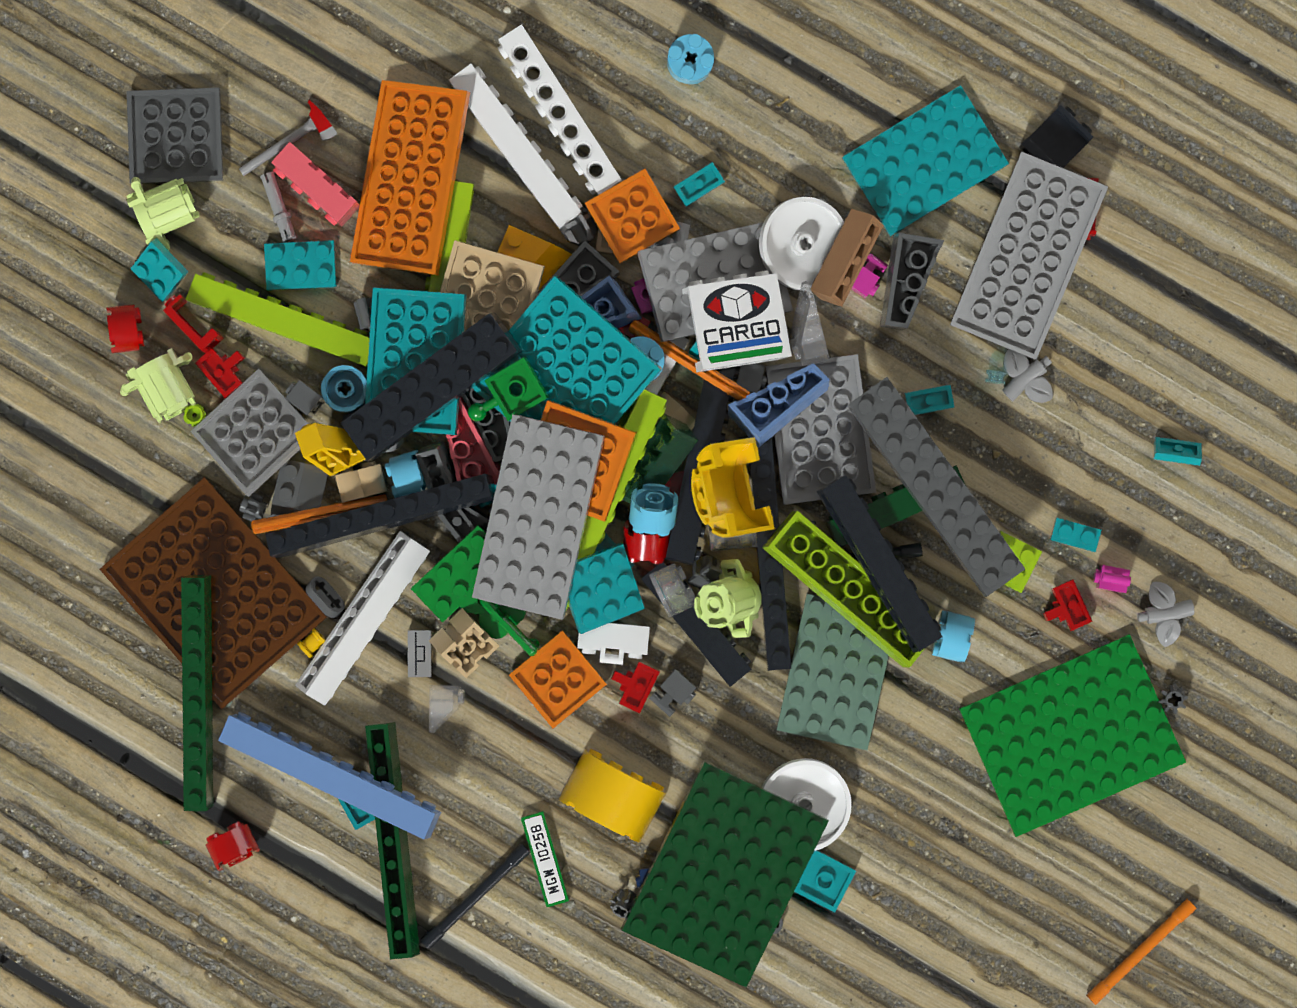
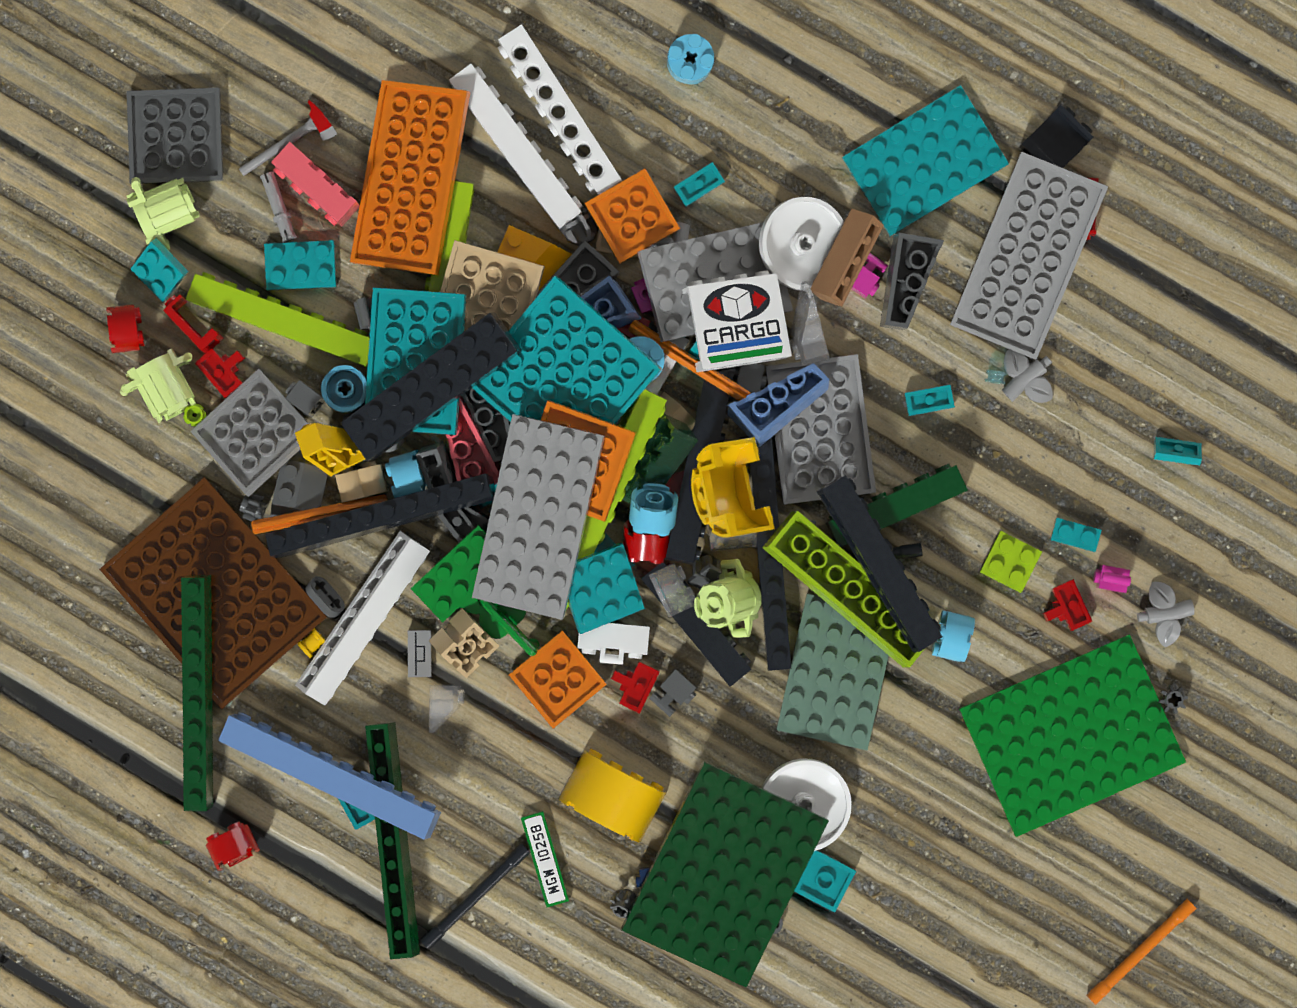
green plate [468,356,549,421] -> none
dark grey brick [847,377,1025,597] -> none

